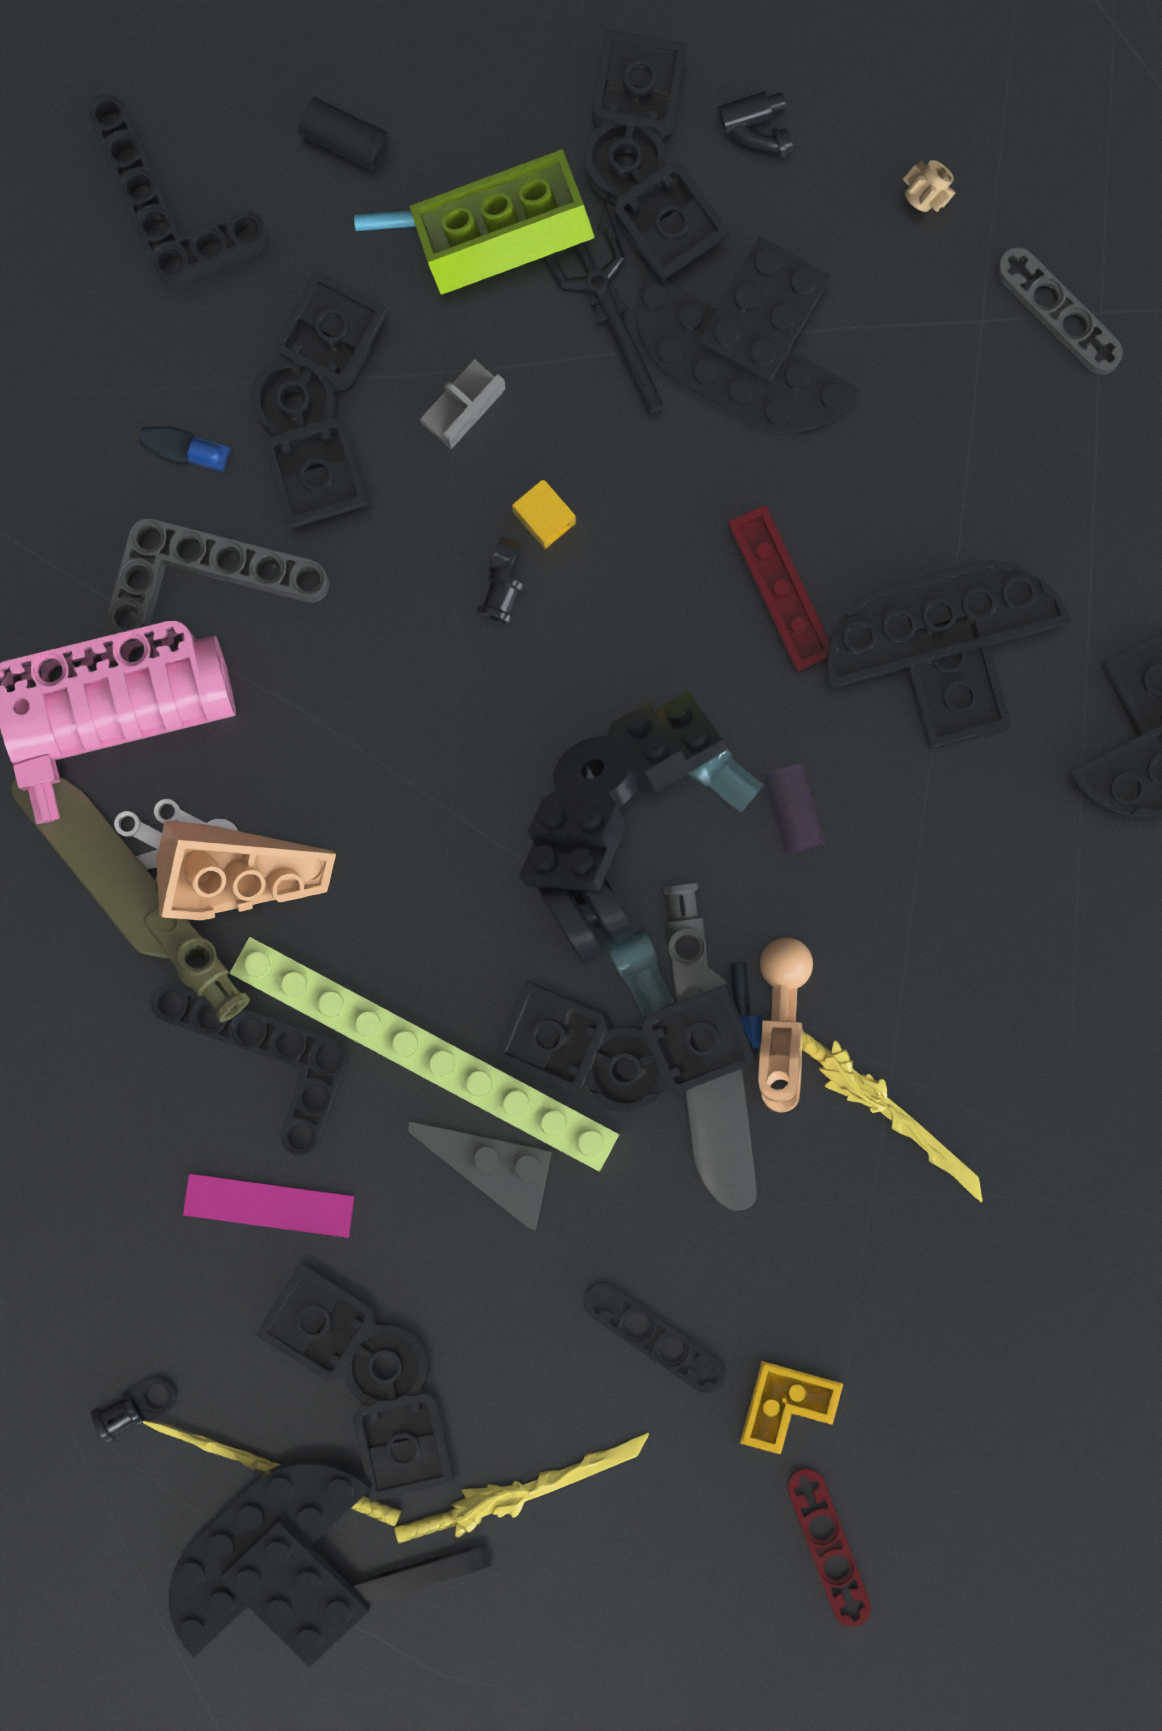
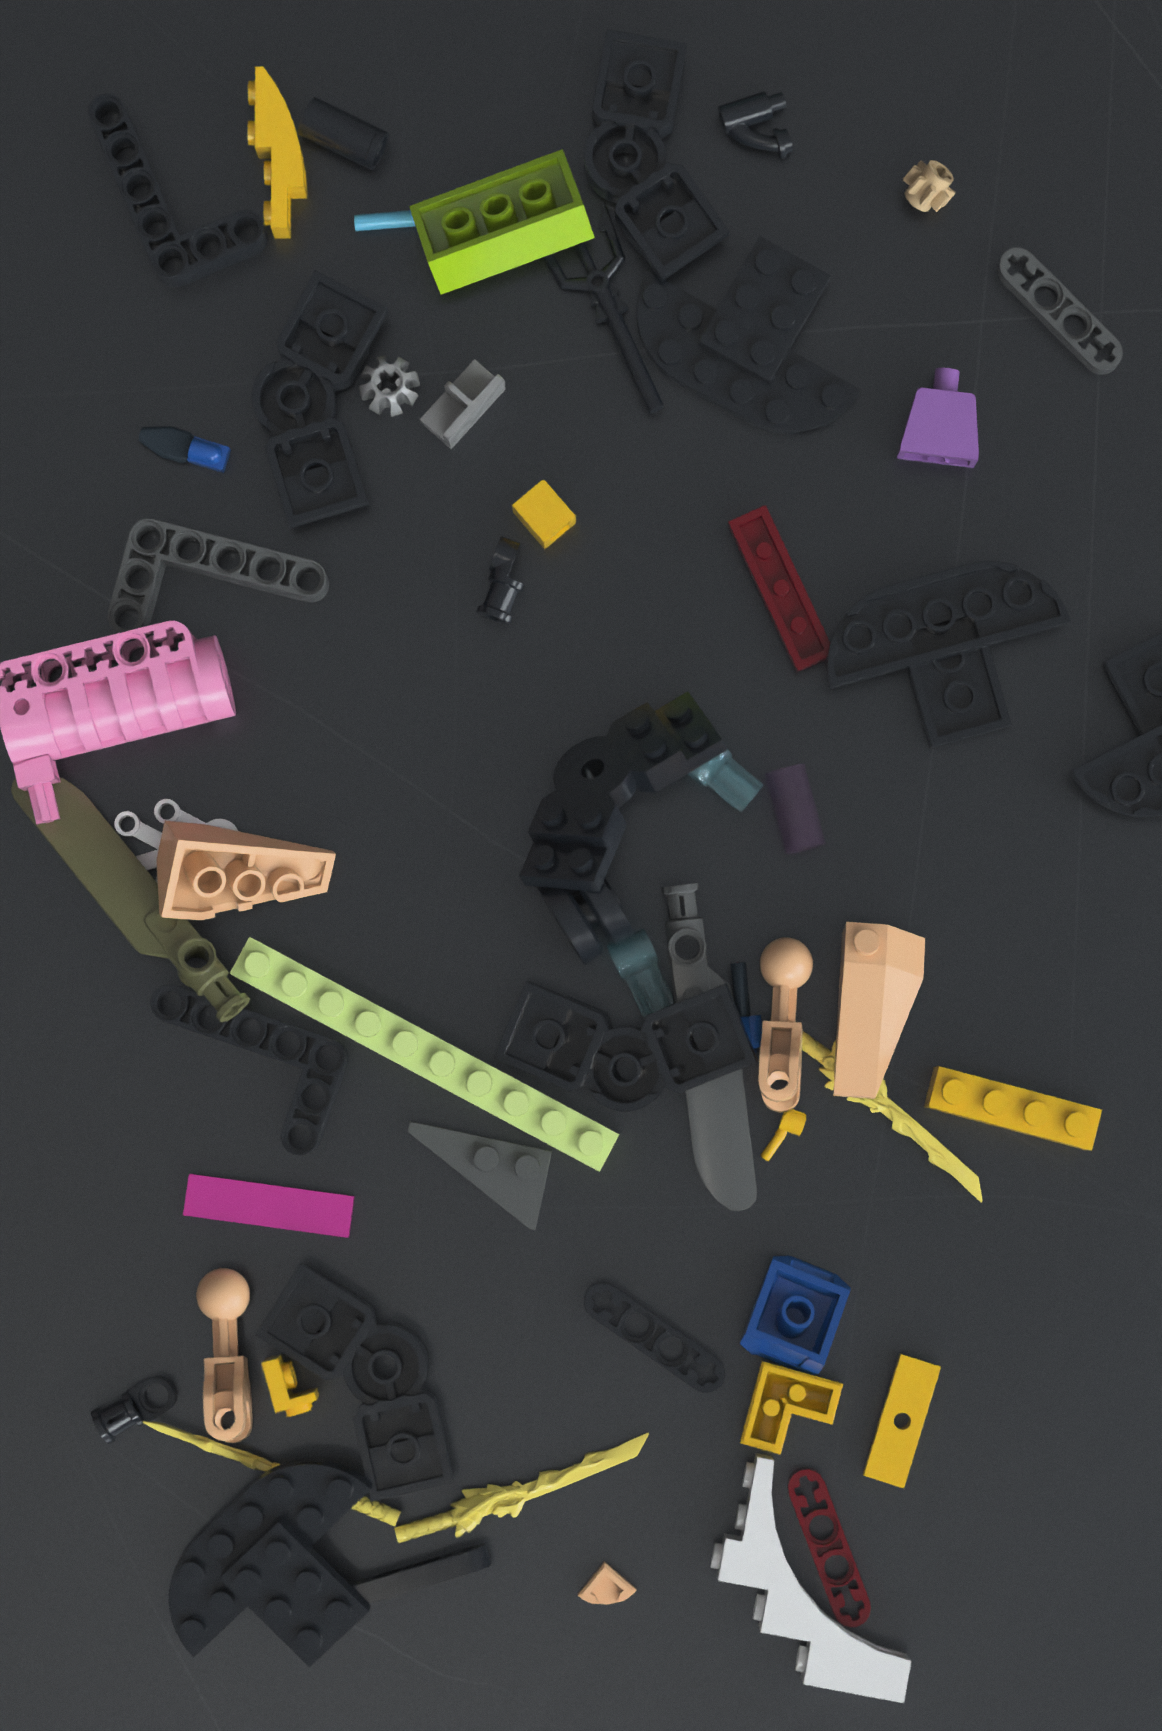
none -> light nougat piece [196,1268,253,1443]
none -> yellow slope [247,67,307,239]
none -> yellow bracket [262,1353,319,1417]
none -> light grey piece [358,355,420,417]
none -> light nougat tile [577,1561,637,1605]
none -> white arch [710,1453,911,1703]
none -> blue slope [739,1256,851,1375]
none -> yellow hand [760,1109,806,1161]
none -> light nougat wedge [833,922,925,1099]
none -> yellow tile [863,1353,941,1488]
none -> medium lavender torso [896,368,979,468]
none -> yellow brick [924,1066,1102,1151]

